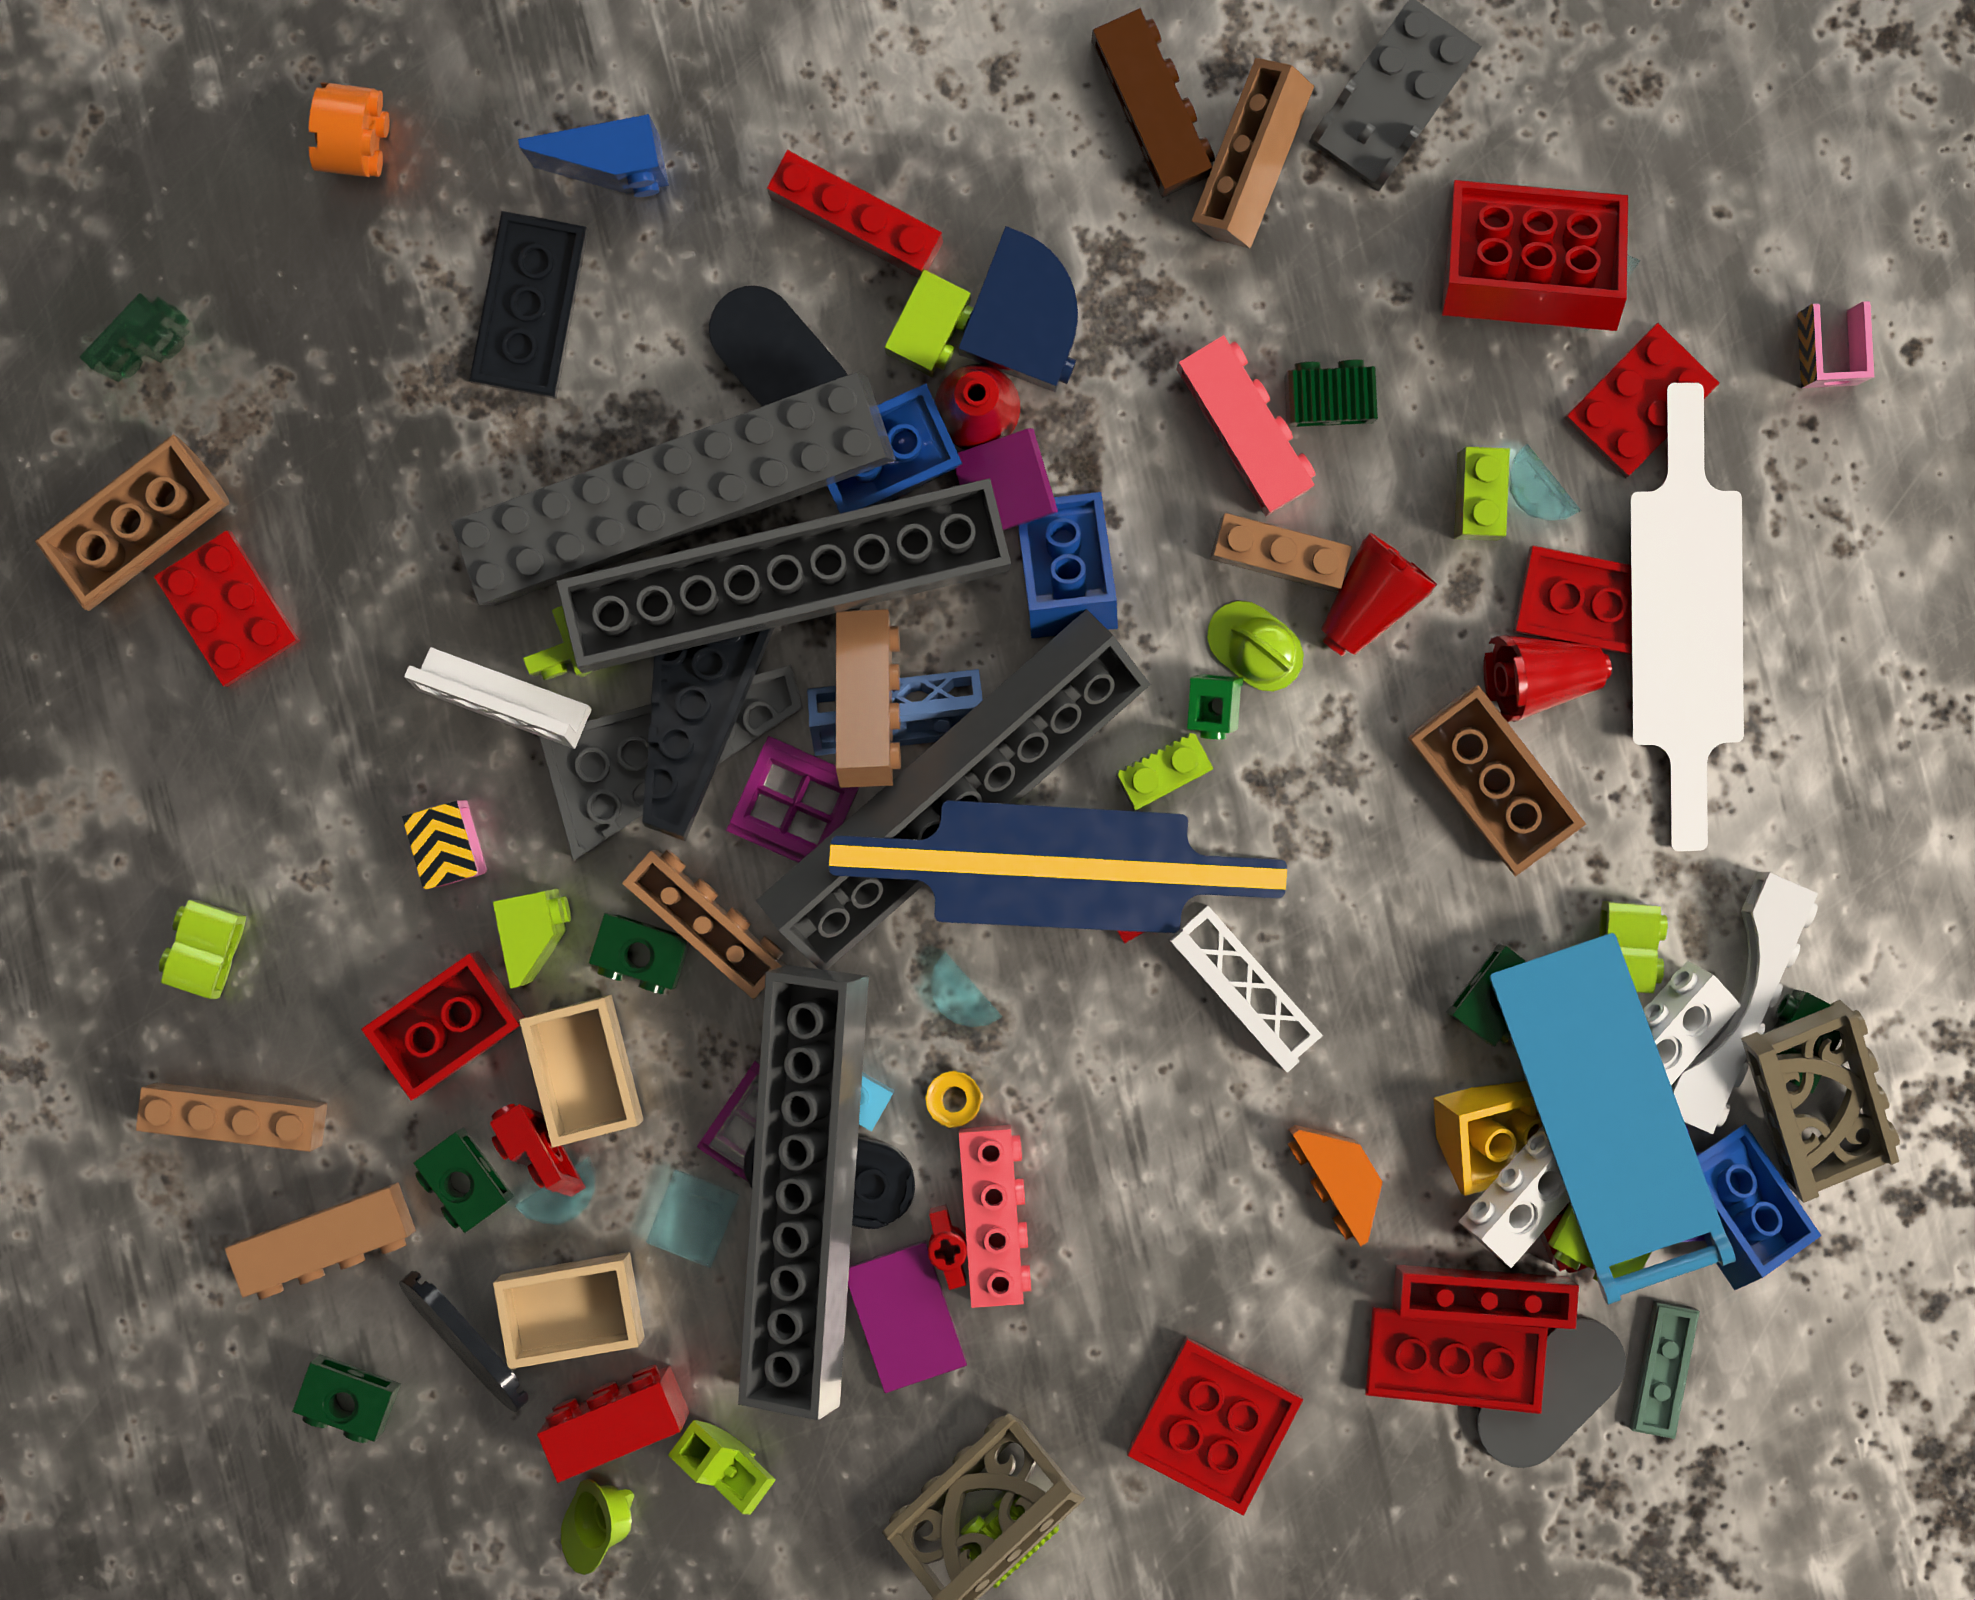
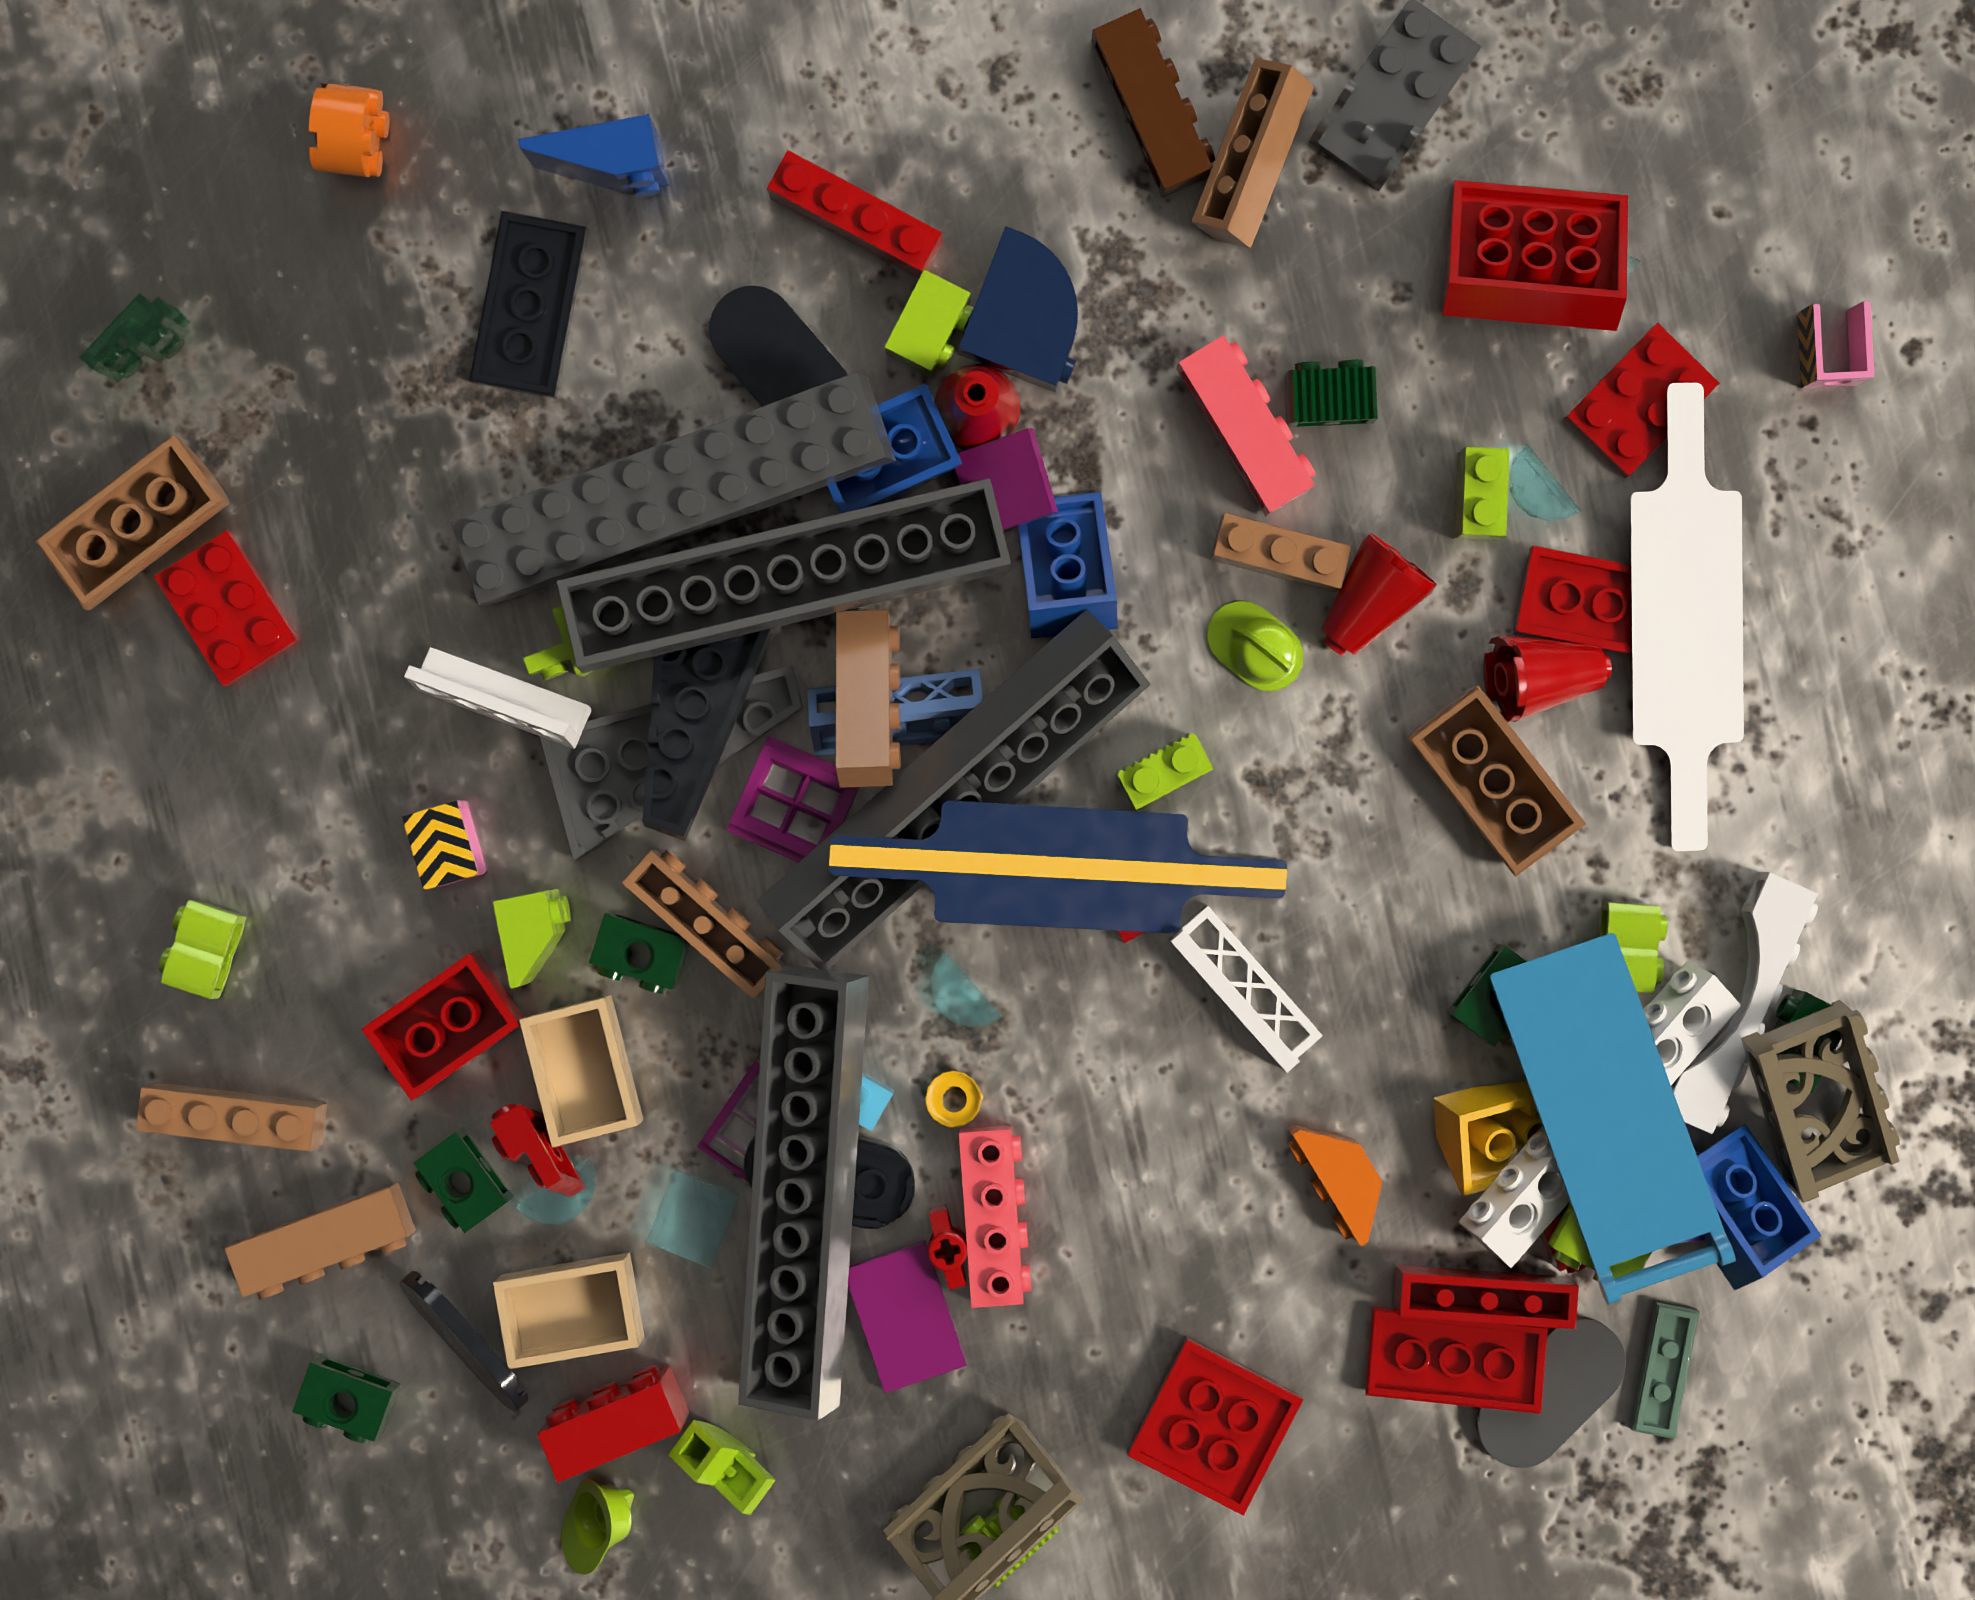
green brick [1187,674,1244,740] -> none

